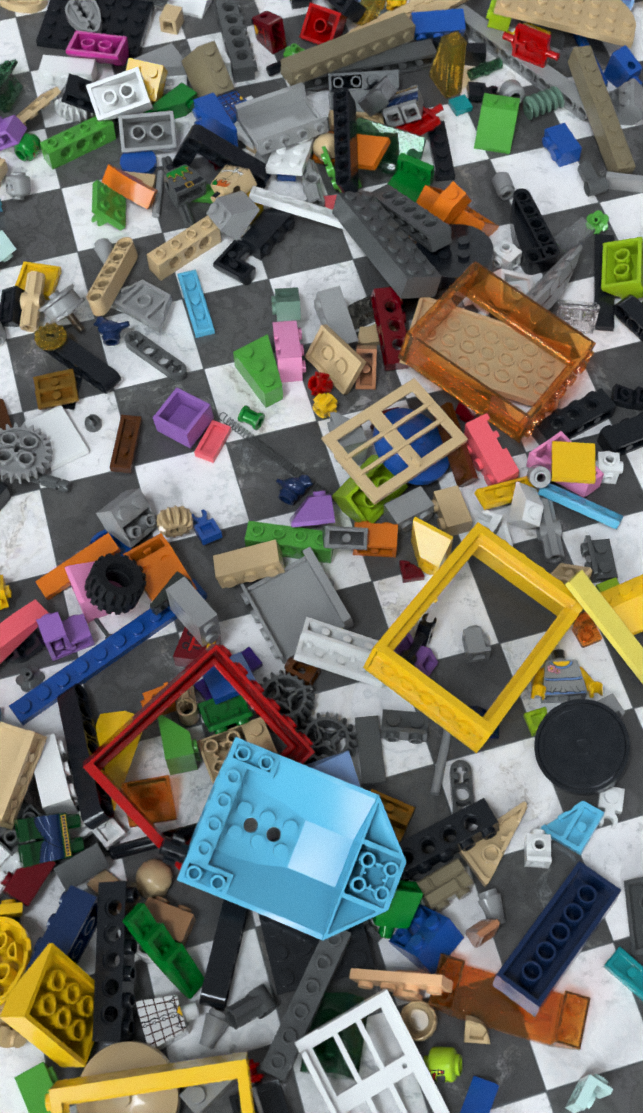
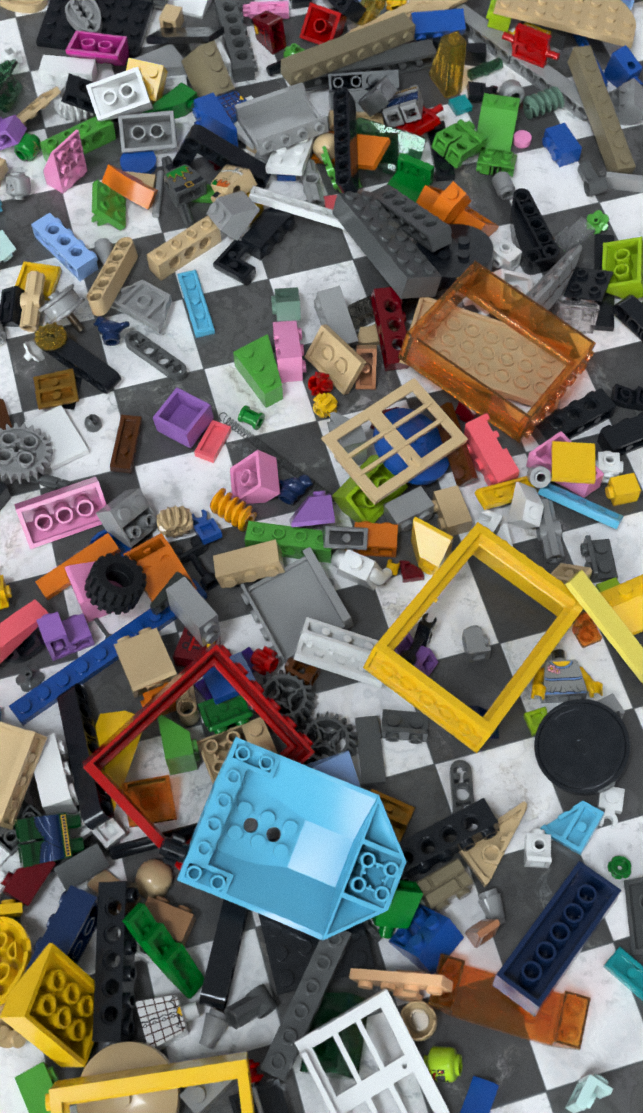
light grey bar [430,729,452,796] -> none
tan tile [464,1015,490,1044] -> none
none -> white gear [0,47,23,70]
none -> bright pink slope [14,476,107,549]
none -> white plant [23,340,45,362]
none -> light blue brick [31,213,98,281]
none -> bright pink slope [43,129,87,194]
none -> tan slope [114,627,177,698]
none -> black tile [146,27,225,44]
none -> black bar [172,535,219,591]
none -> light orange piece [210,488,257,532]
none -> bright pink slope [230,450,280,505]
none -> bright pink hinge [242,1,289,19]
none -> red gear [250,646,279,676]
none -> white torso [331,548,400,591]
none -> bright green hips [431,119,488,169]
none -> bright green hinge [476,148,517,177]
none -> bright pink tile [513,130,532,148]
none -> black hinge [563,267,614,306]
none -> yellow brick [605,473,641,506]
none -> green plate [607,856,631,880]

